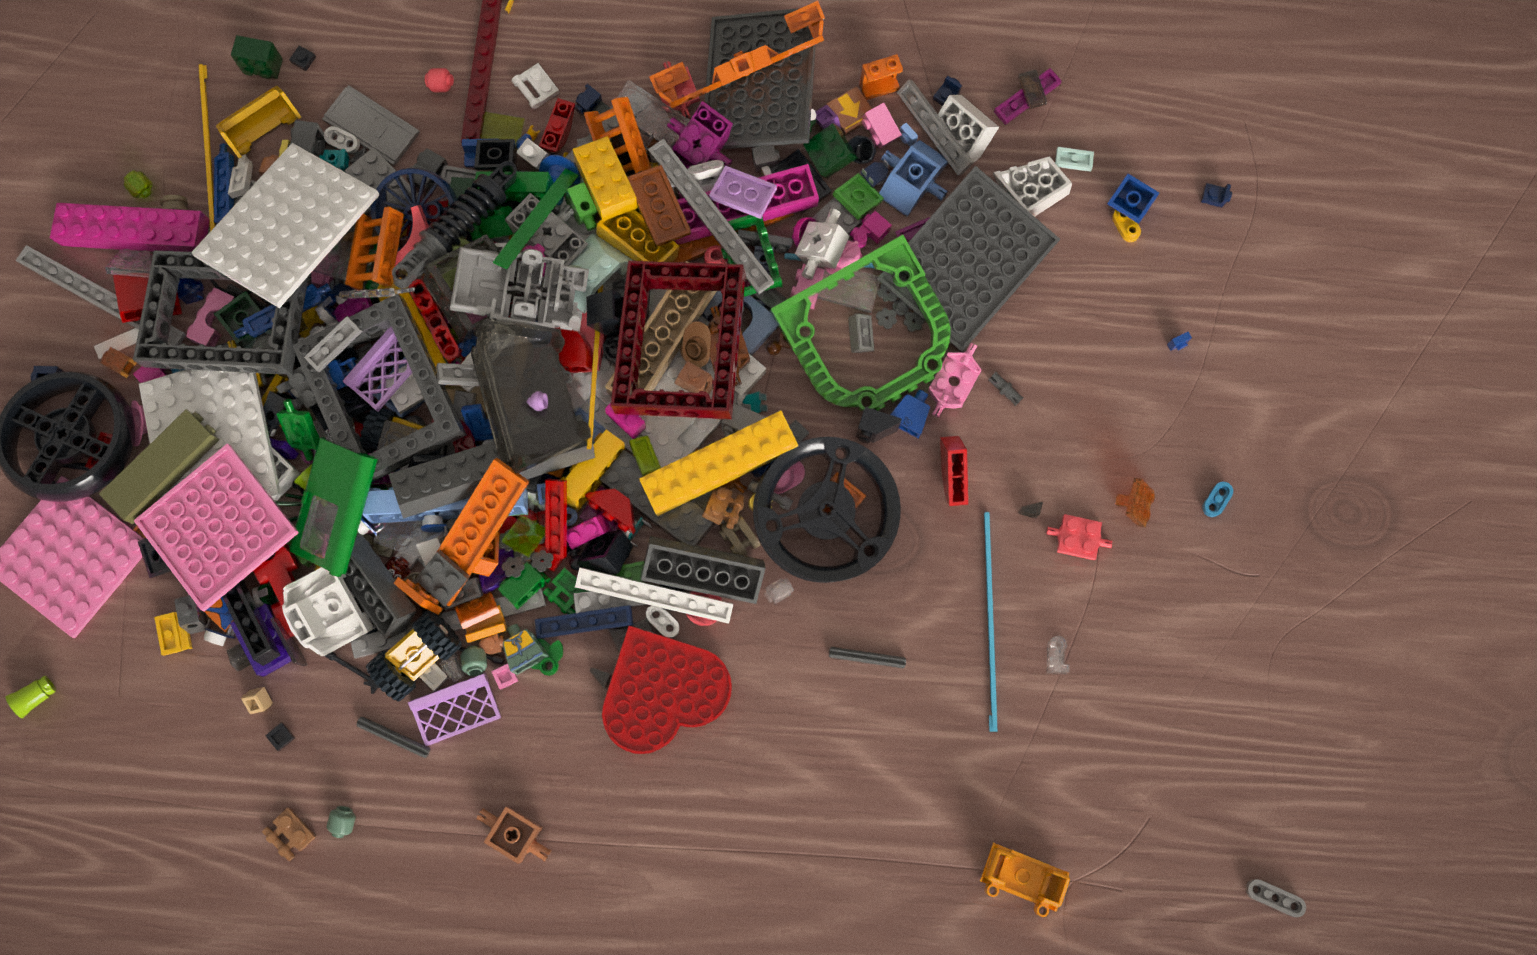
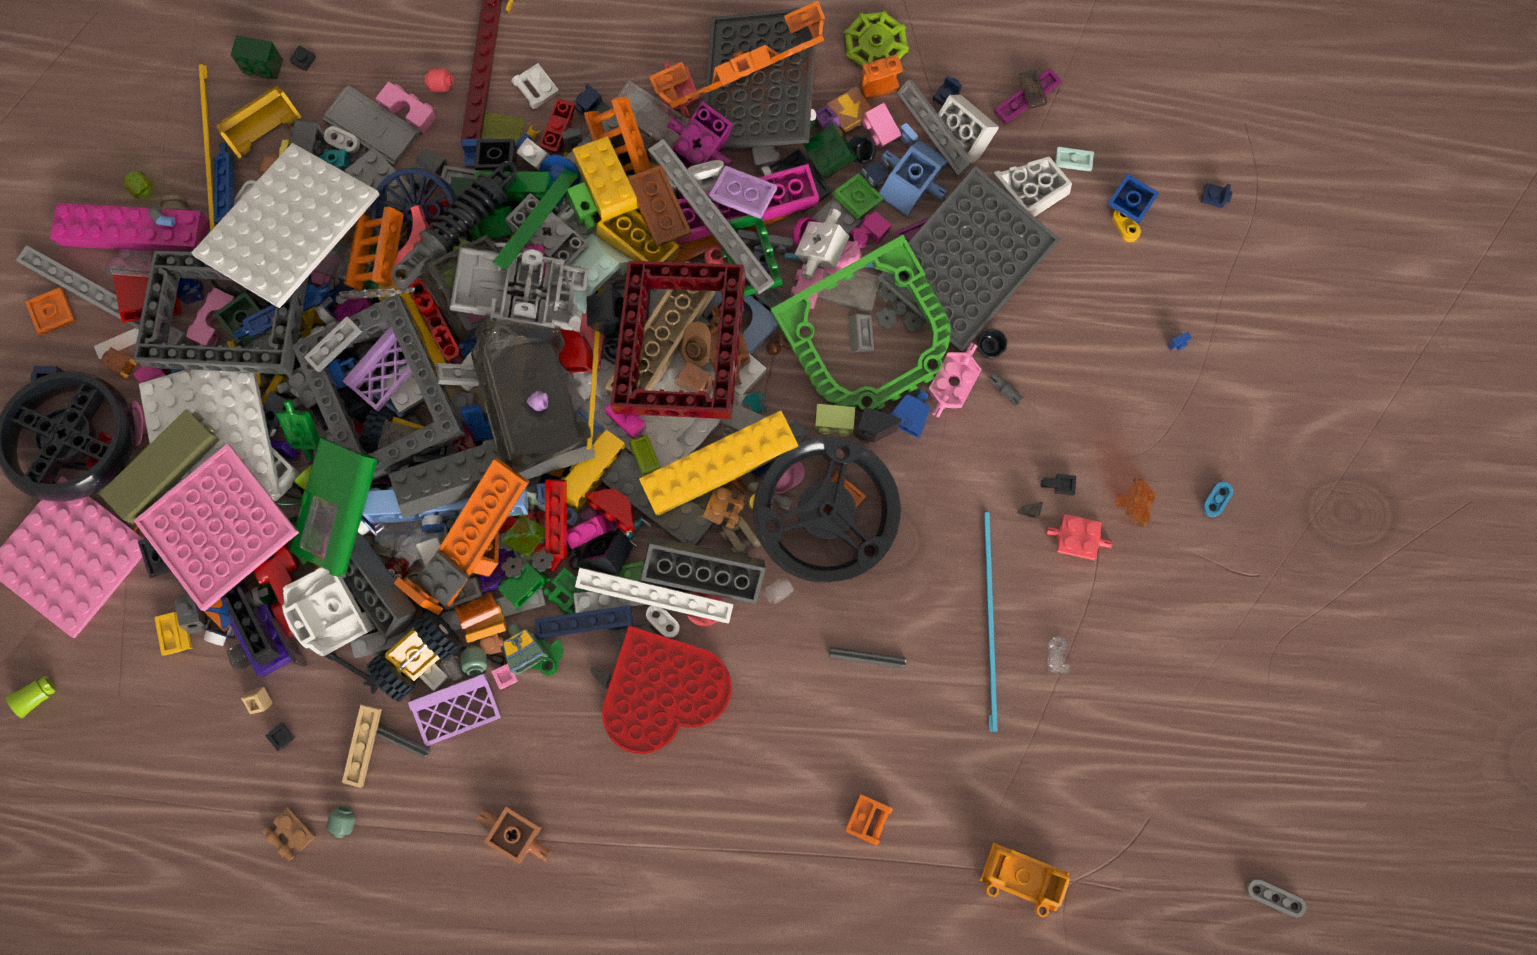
white hinge [228,154,253,199] -> none
red brick [940,436,968,506] -> none
none -> orange tile [25,287,76,336]
none -> arm [149,205,175,227]
none -> tan plate [342,704,382,788]
none -> bright pink arch [375,81,436,135]
none -> dark grey plate [561,128,583,149]
none -> yellowish green brick [815,404,855,436]
none -> lime plate [843,11,909,67]
none -> orange plate [844,794,893,846]
none -> black hair [976,329,1007,359]
none -> black plate [1041,474,1076,496]

